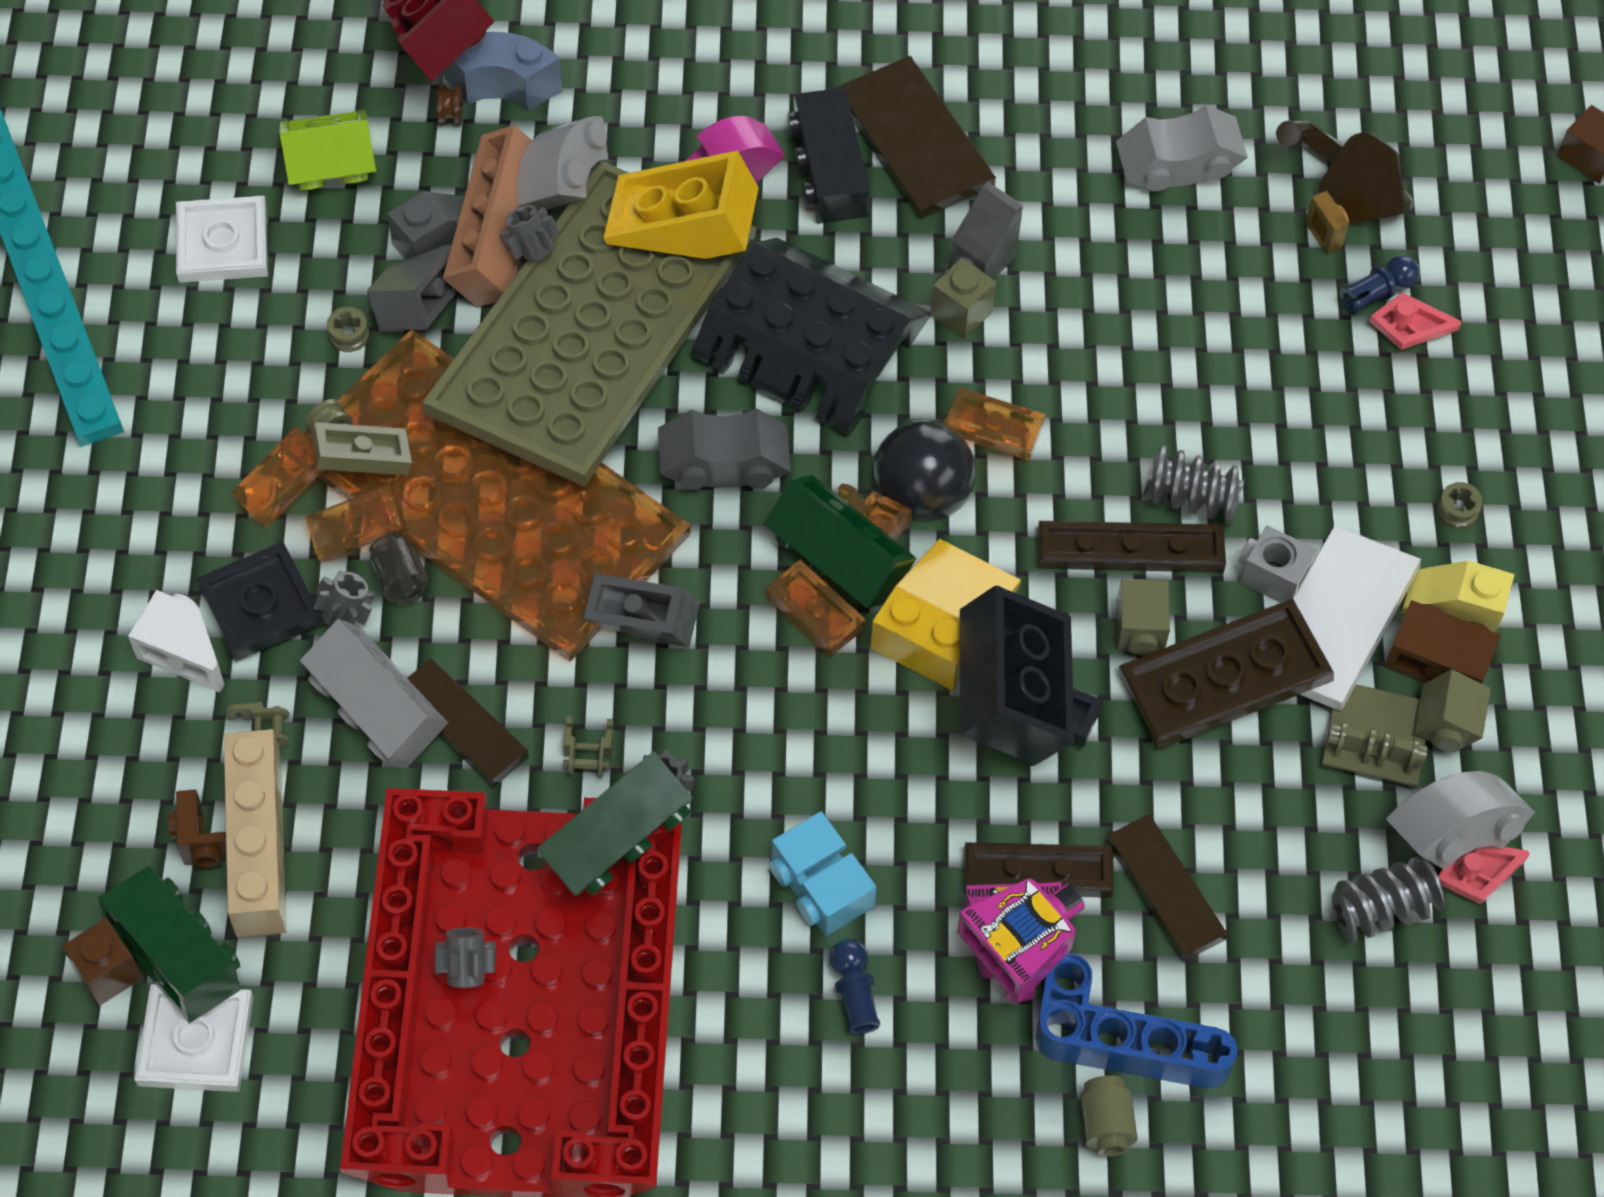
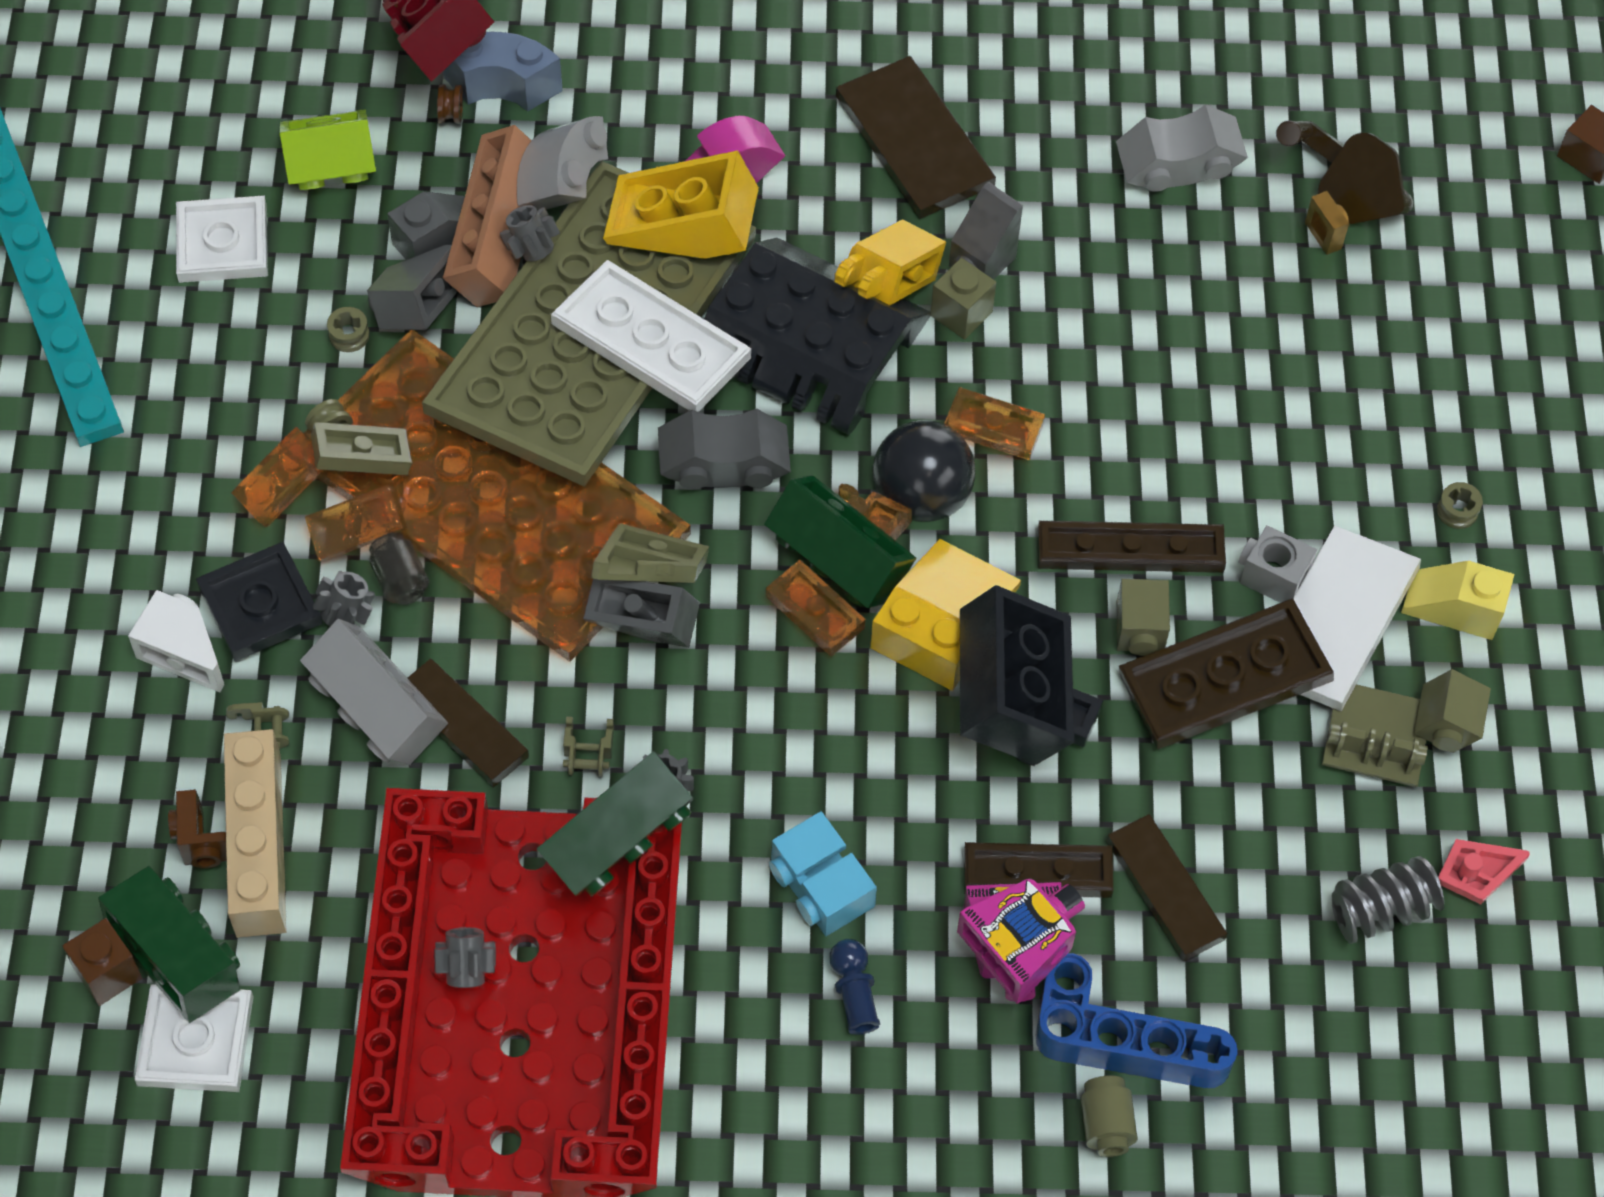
black brick [787,87,870,224] -> none
flat silver piece [1143,444,1246,525] -> none
dark blue pin [1340,255,1420,314] -> none
coral piece [1369,292,1461,350] -> none
reddish brown brick [1384,600,1501,684] -> none
light grey brick [1386,771,1536,870] -> none
none -> white tile [551,260,752,412]
none -> olive wing [591,523,709,583]
none -> yellow hinge [834,219,946,306]

